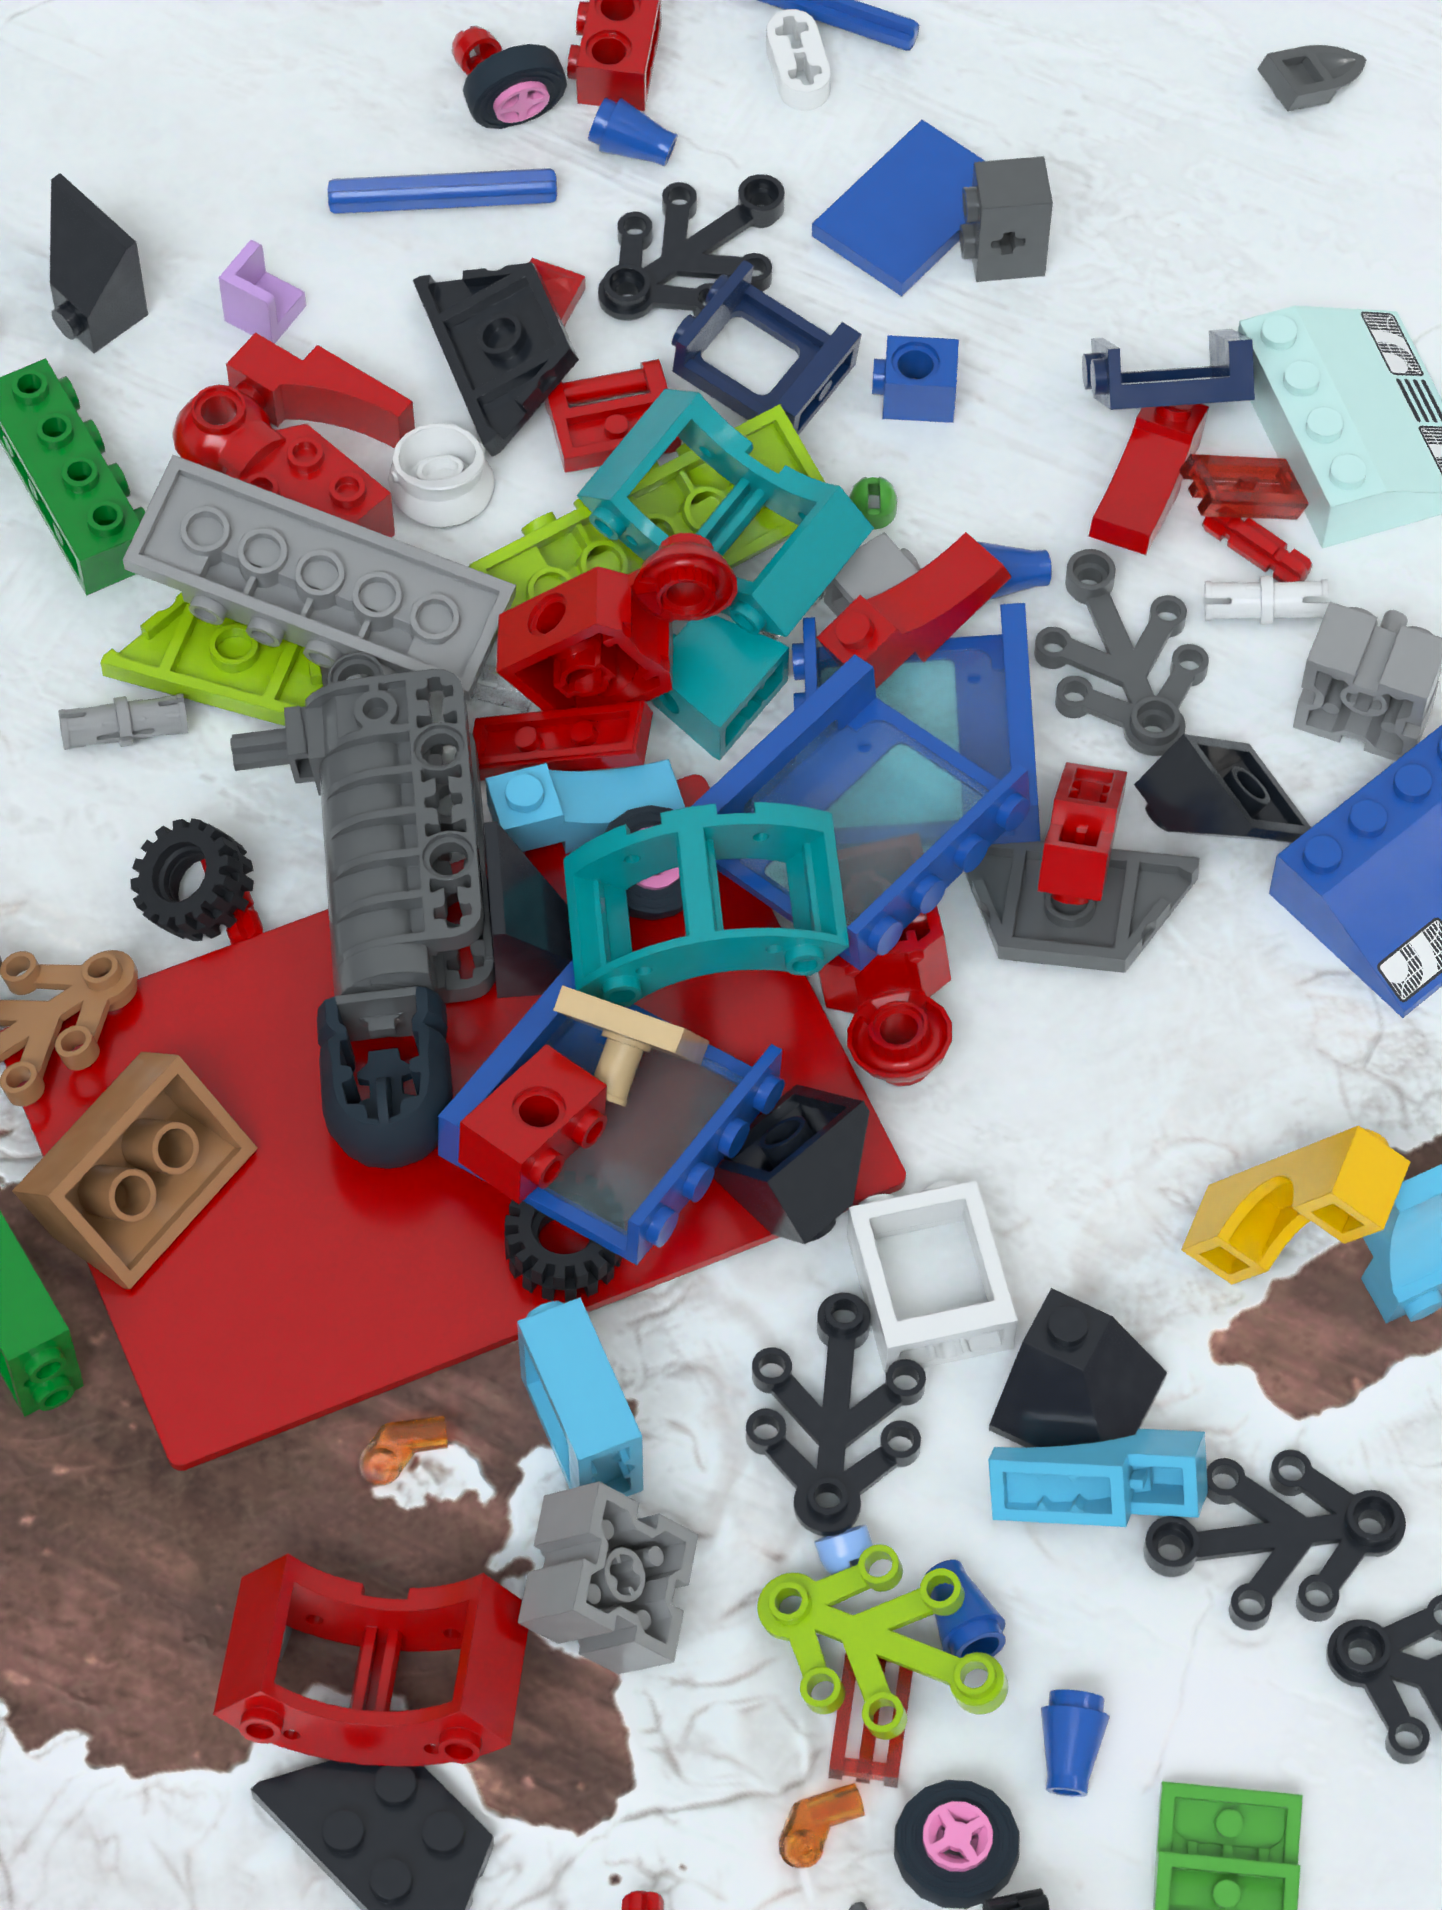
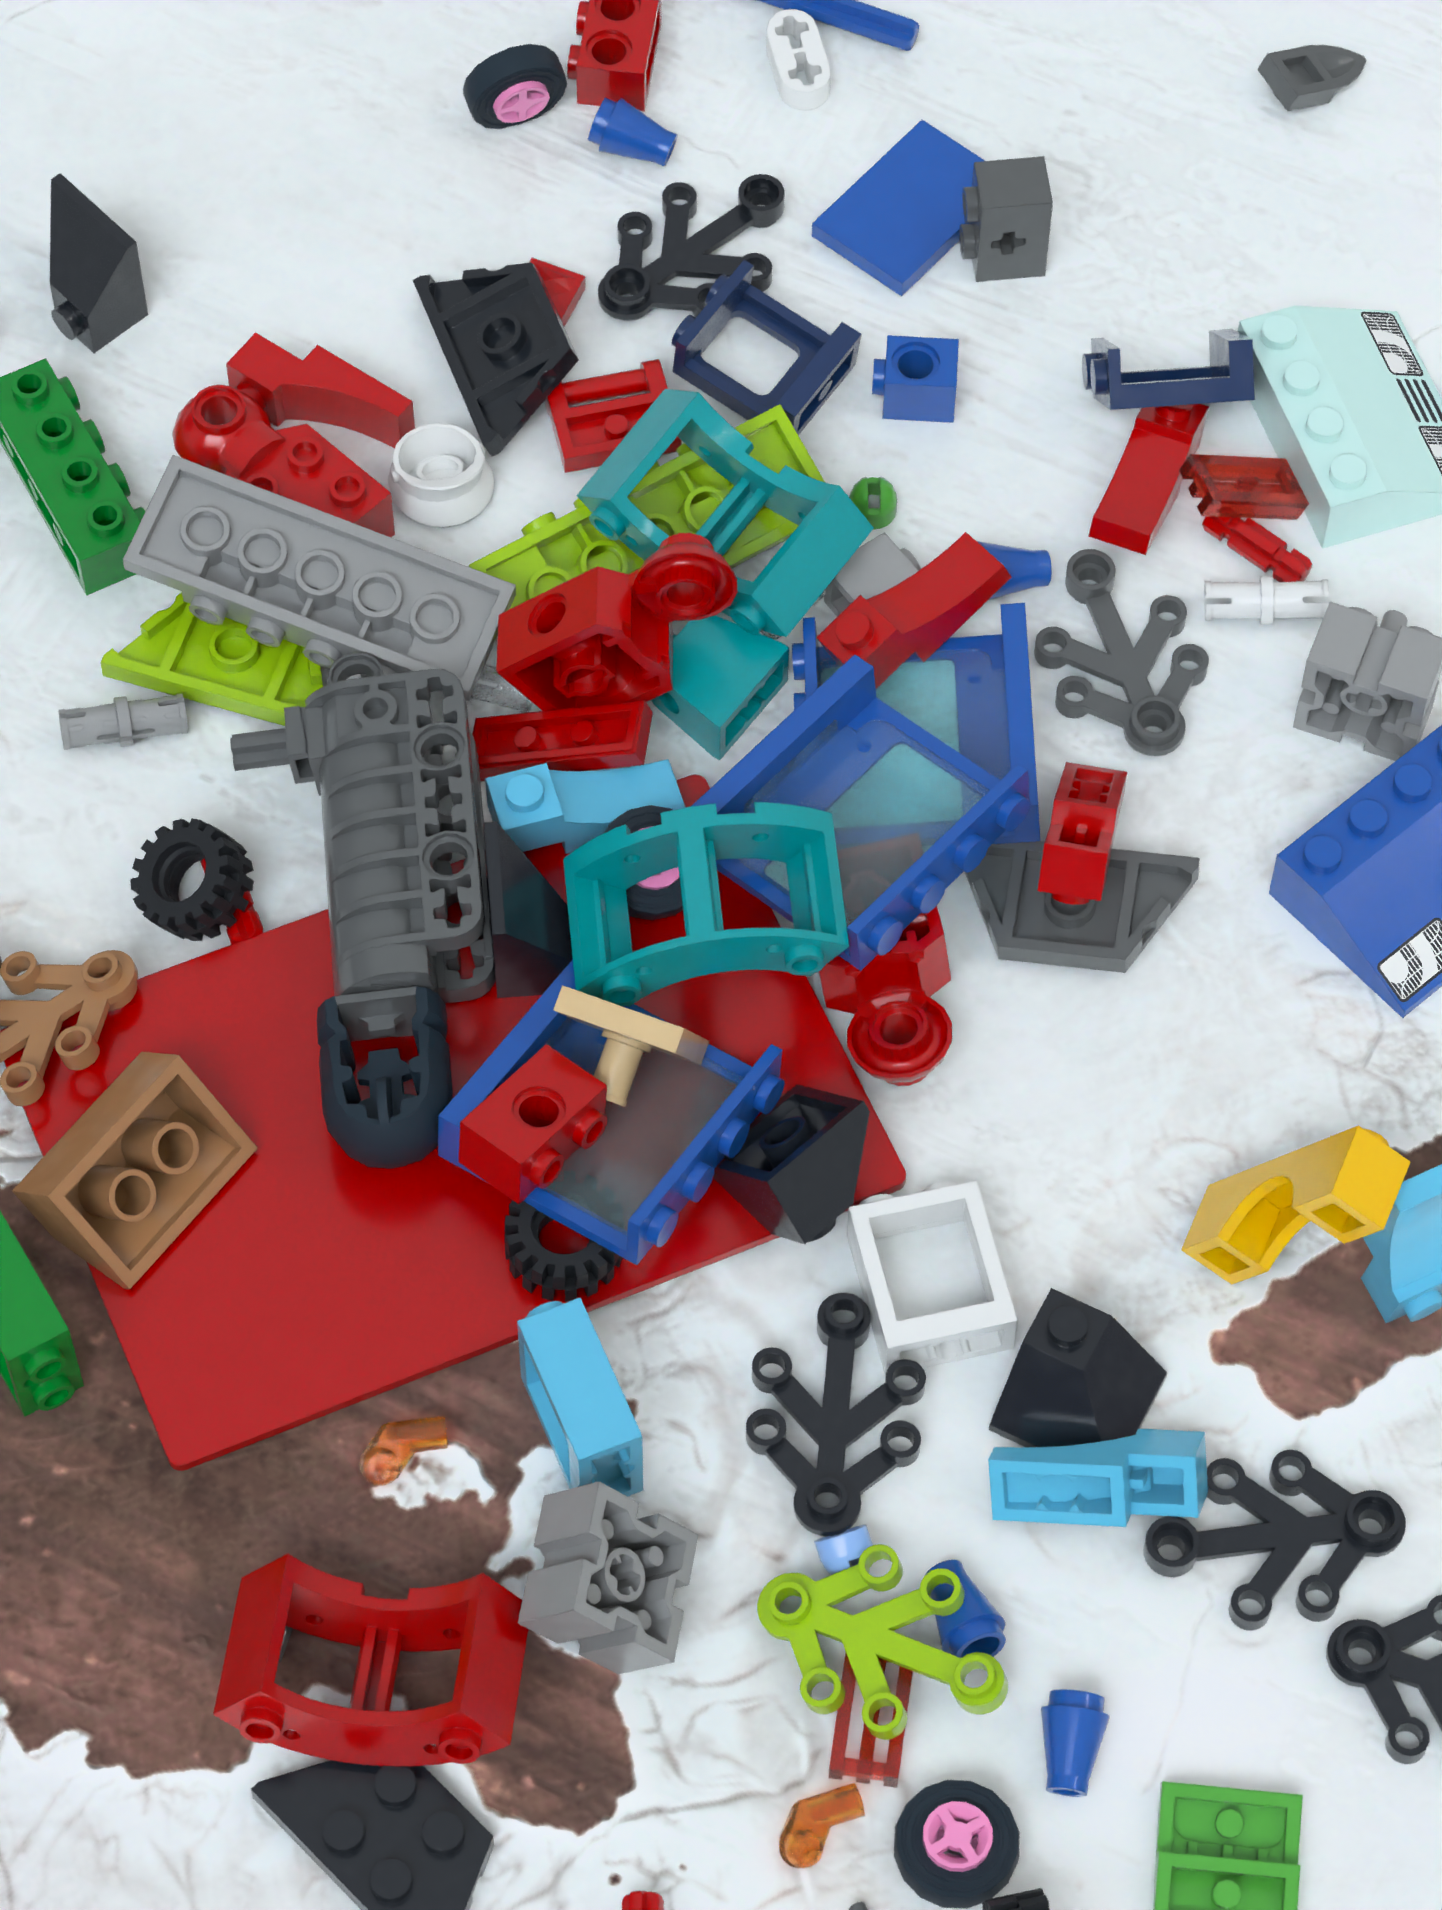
lavender panel [219,240,306,344] -> none
axle [327,168,557,214] -> none
red hinge [452,26,502,75] -> none
black slope [1134,734,1311,843] -> none

